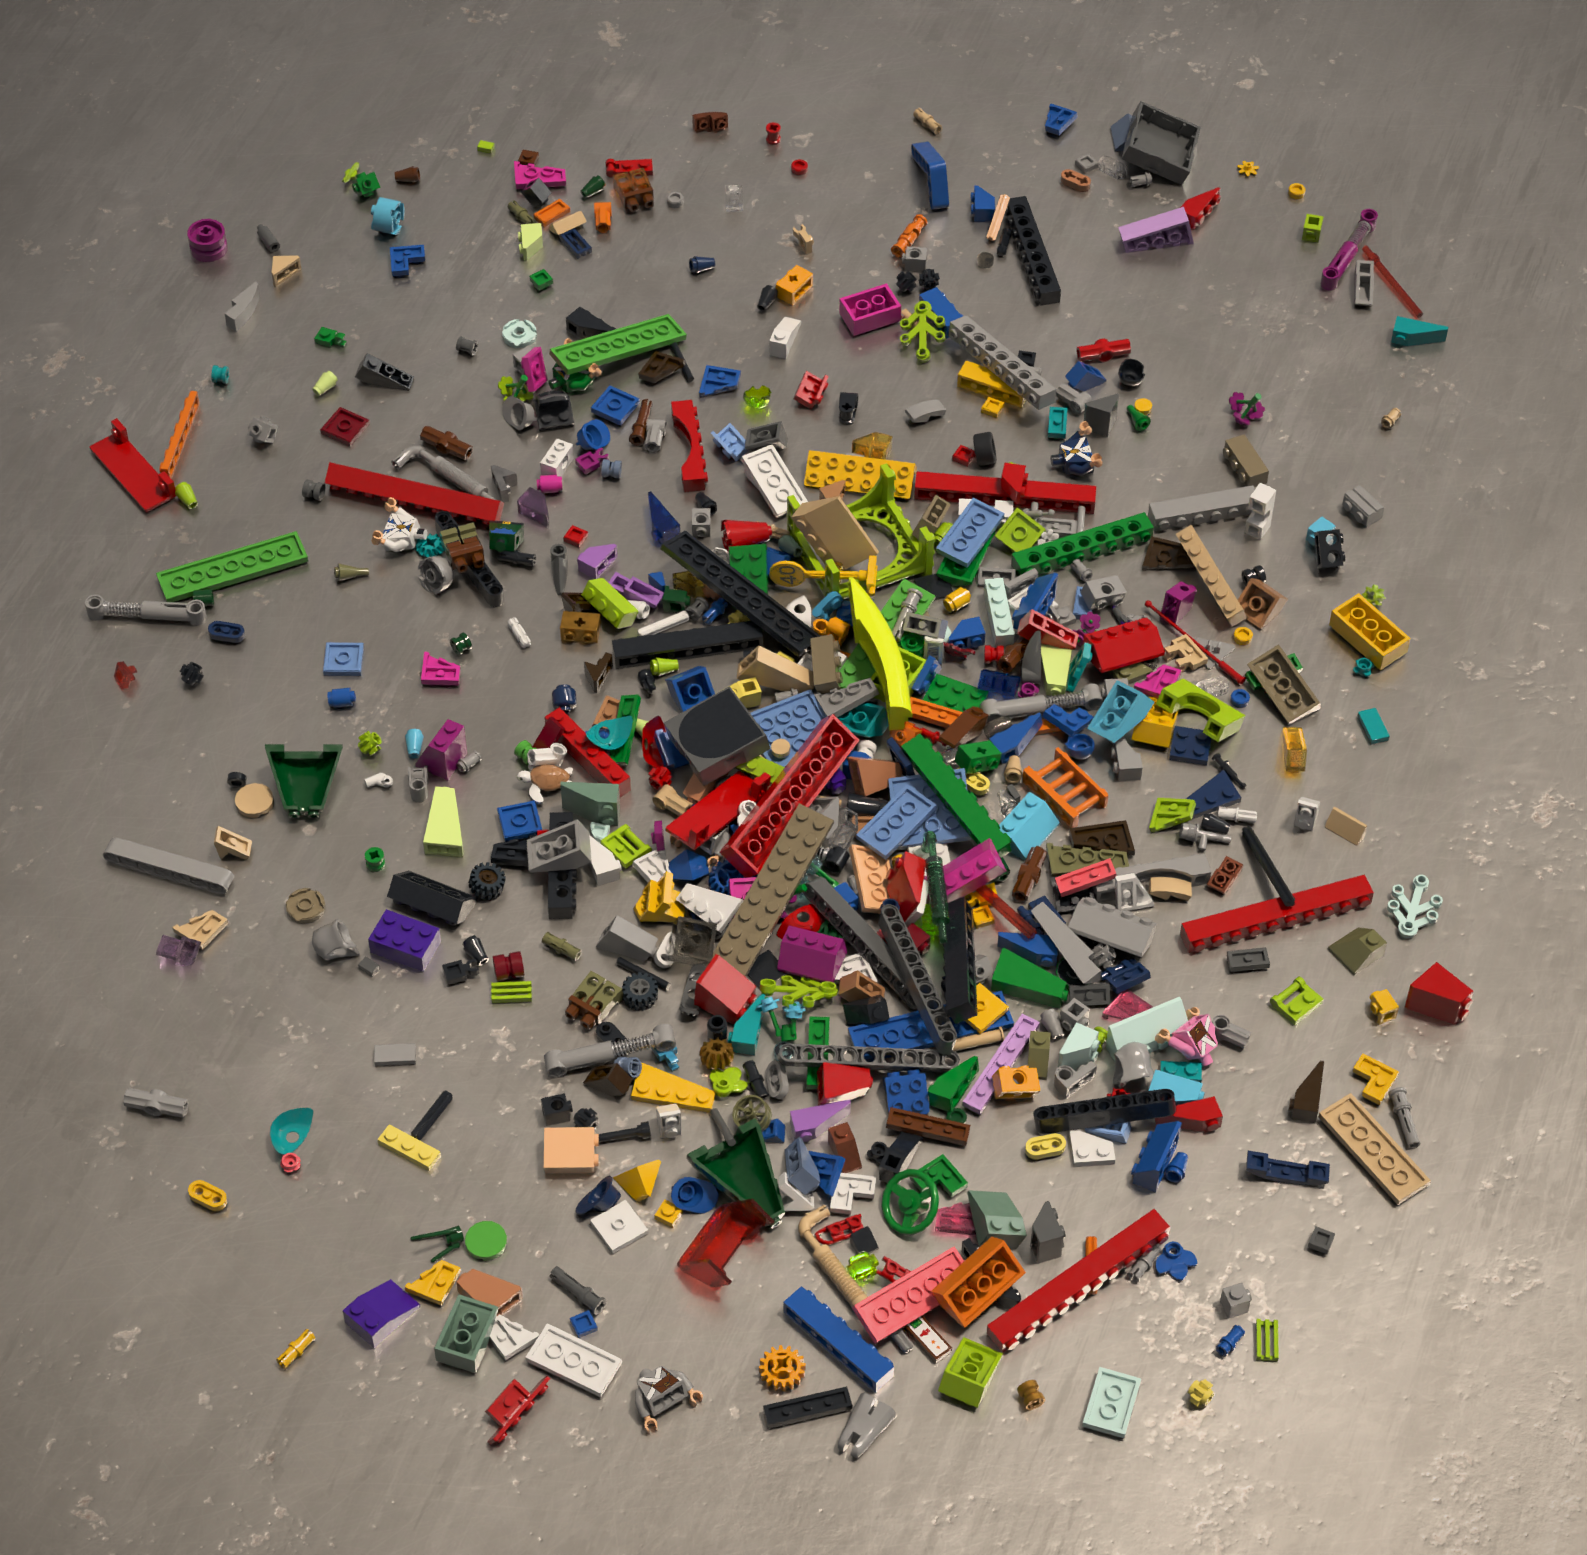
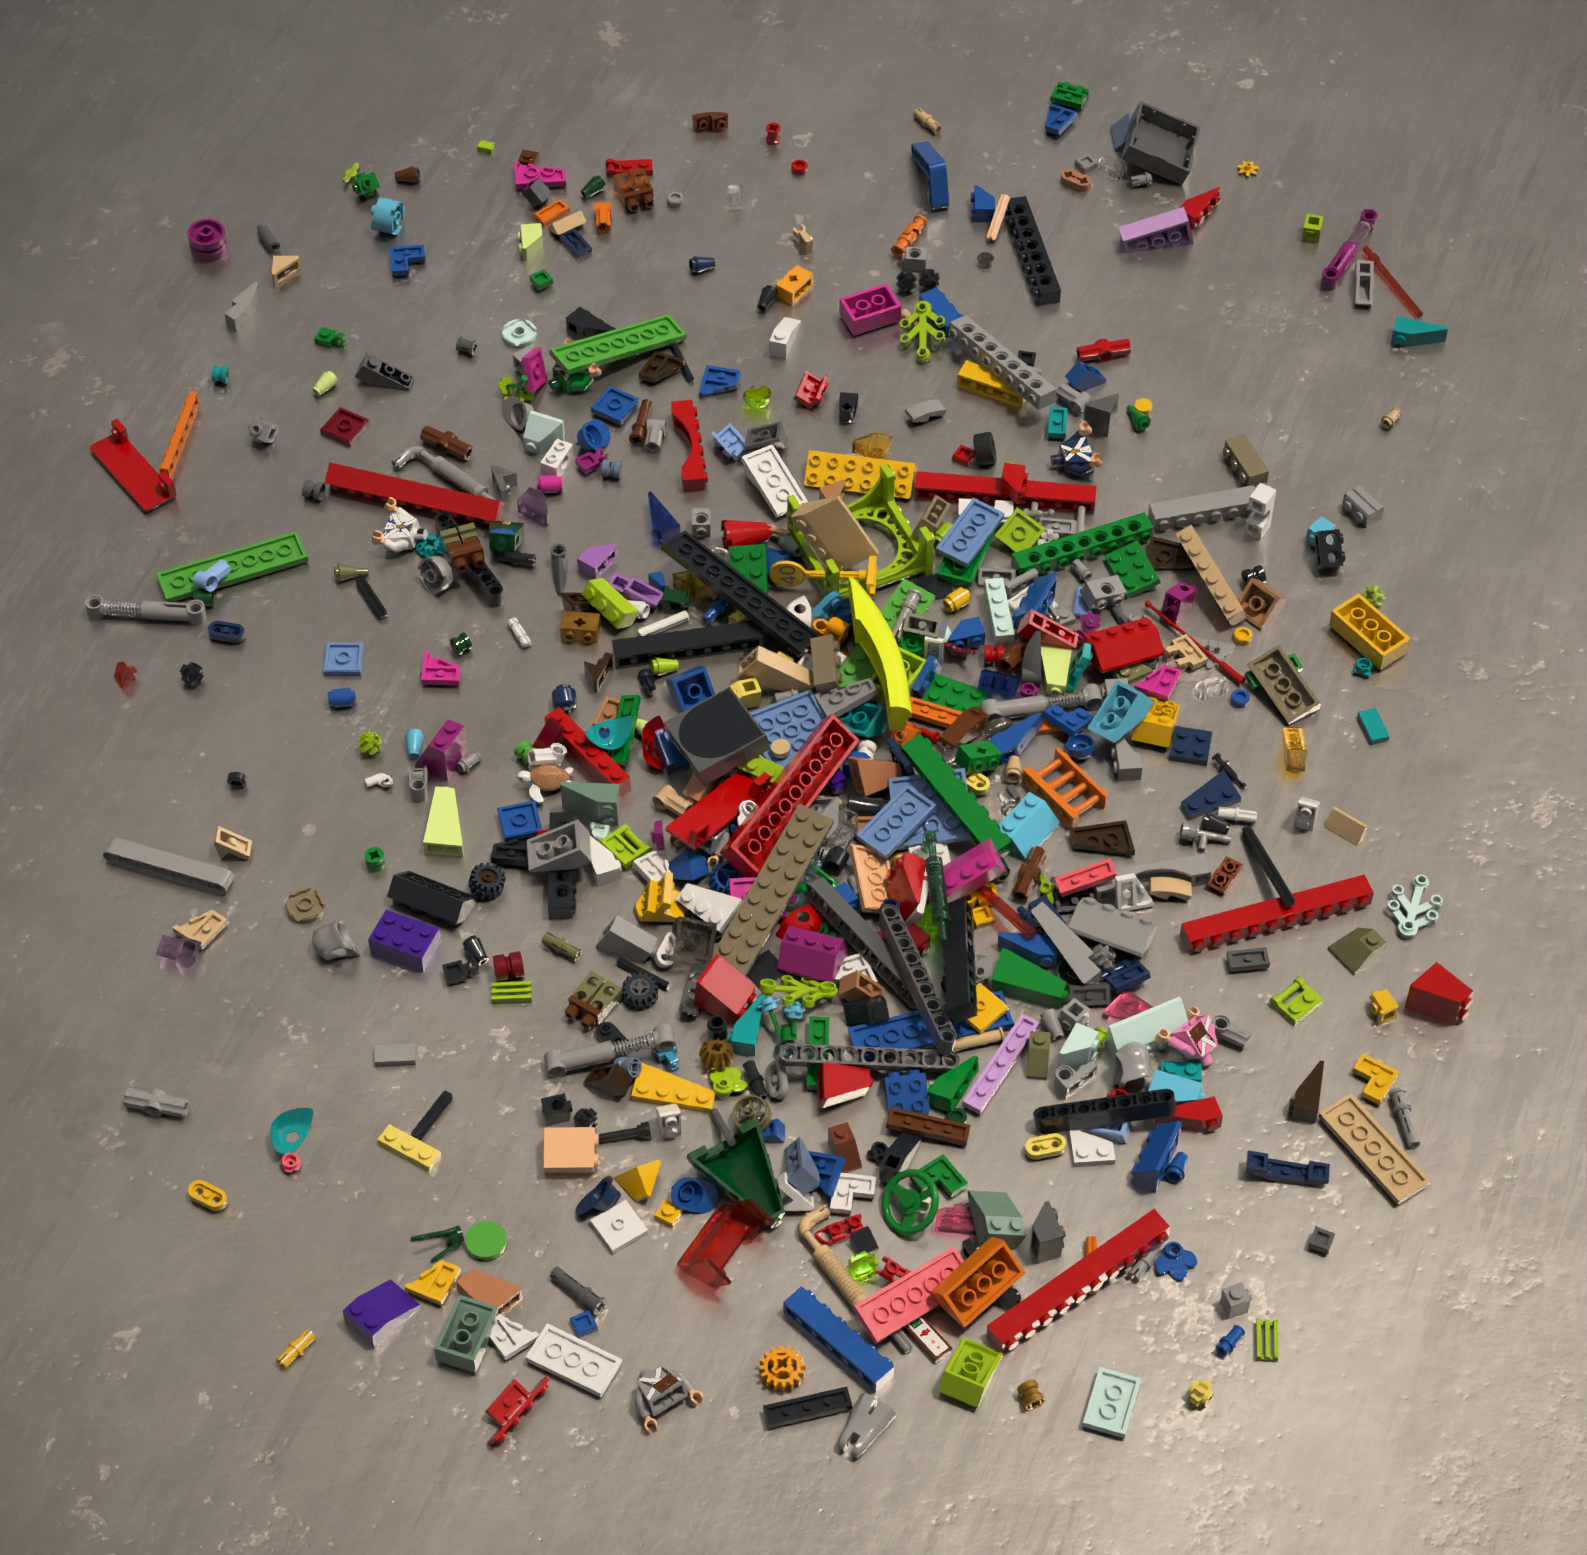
lime cone [175,482,198,509] -> none
tan tile [235,783,274,818] -> none
dark green cone [265,744,343,818] -> none
dark grey piece [358,956,380,977] -> none
olive pin [507,200,536,224] -> none
black piece [533,391,574,431] -> none
red tile [563,525,588,548] -> none
red gear [648,766,672,790] -> none
dark grey bush [685,597,709,621] -> none
black cone [695,492,717,516] -> none
medium lavender slope [790,1099,851,1142] -> none
yellow tile [981,397,1005,418] -> none
light orange brick [992,1066,1040,1099] -> none
black axle [997,228,1011,256] -> none
olive wing [1046,843,1129,877] -> none
black hair [1118,358,1145,386] -> none
lime wing [1149,798,1196,833] -> none
lime arch [1156,678,1246,742] -> none
magenta plant [1229,392,1265,426] -> none
yellow tile [1288,183,1305,199] -> none
none -> light blue piece [193,559,231,592]
none -> black axle [356,576,387,619]
none -> light aqua slope [523,411,565,454]
none -> lime piece [1040,874,1055,904]
none -> green plate [1050,81,1090,110]
none -> green plate [1105,540,1161,599]

